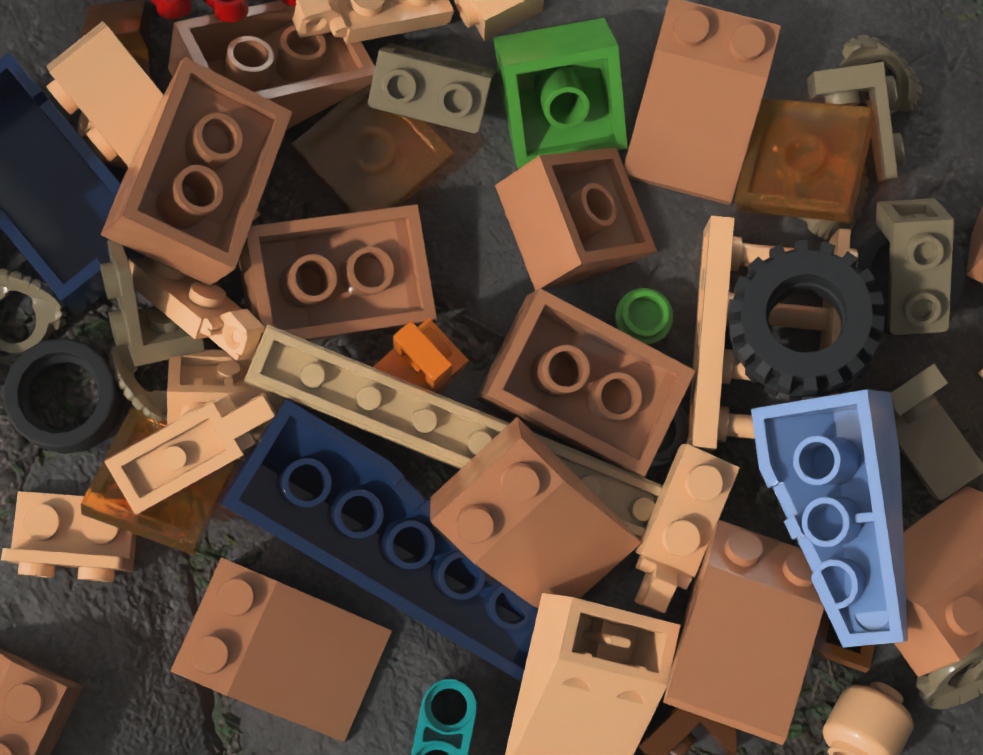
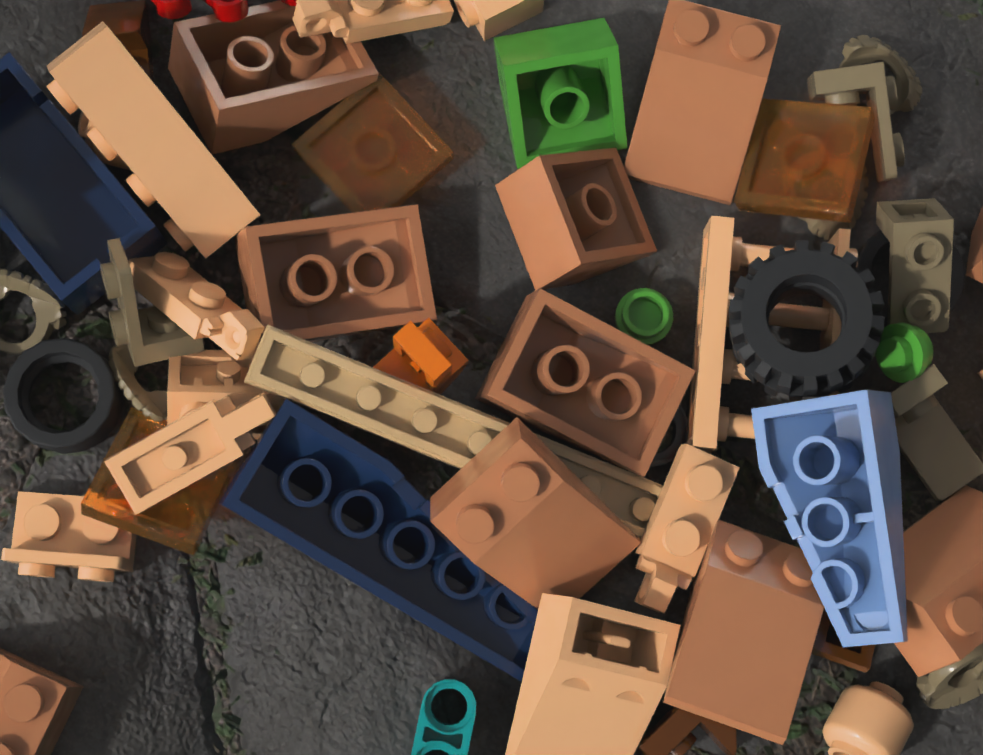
nougat slope [101,57,292,286] -> none
nougat slope [170,557,392,742] -> none
dark tan bracket [368,42,498,133] -> none
none -> bright green plate [875,322,933,383]

